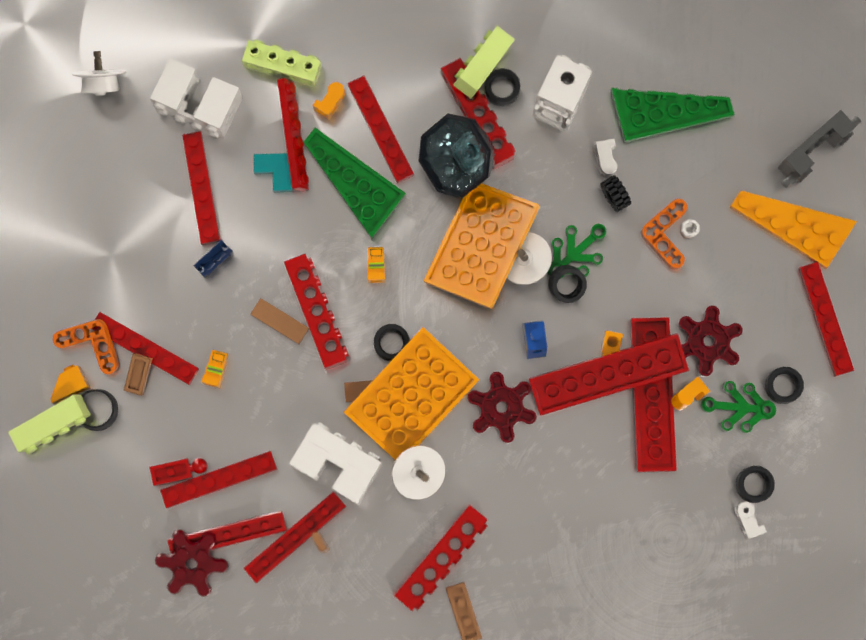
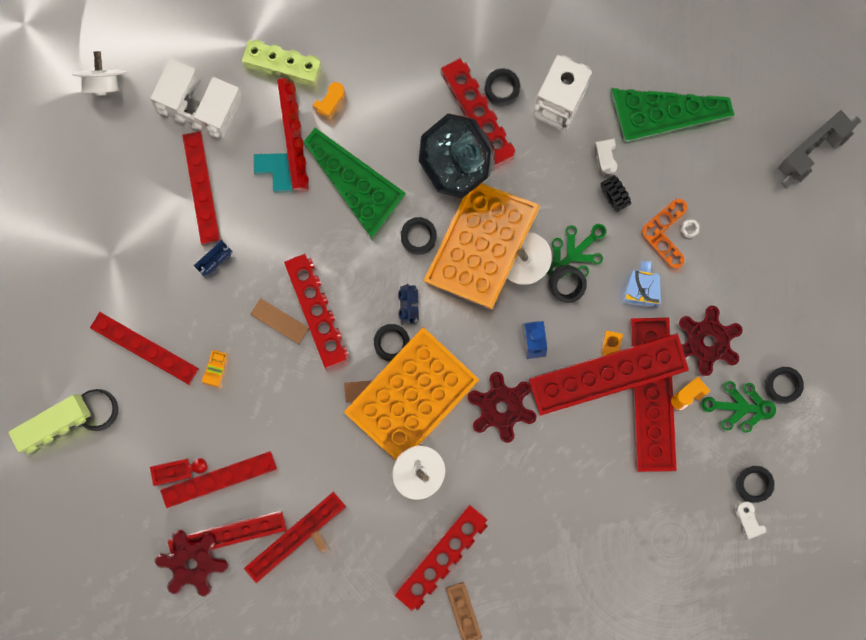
light orange slope [50,365,90,405] -> none
orange beam [53,319,119,374] -> none
medium nougat tile [124,353,153,396] -> none
white piece [290,423,382,505] -> none
red plate [347,76,414,183] -> none
light orange leg [367,247,385,283] -> none
yellowish green brick [453,26,515,98] -> none
light orange wing [730,191,857,269] -> none
red plate [798,262,854,377] -> none
none -> dark blue hinge [398,284,419,325]
none -> black tyre [401,217,437,255]
none -> light blue torso [622,261,661,308]

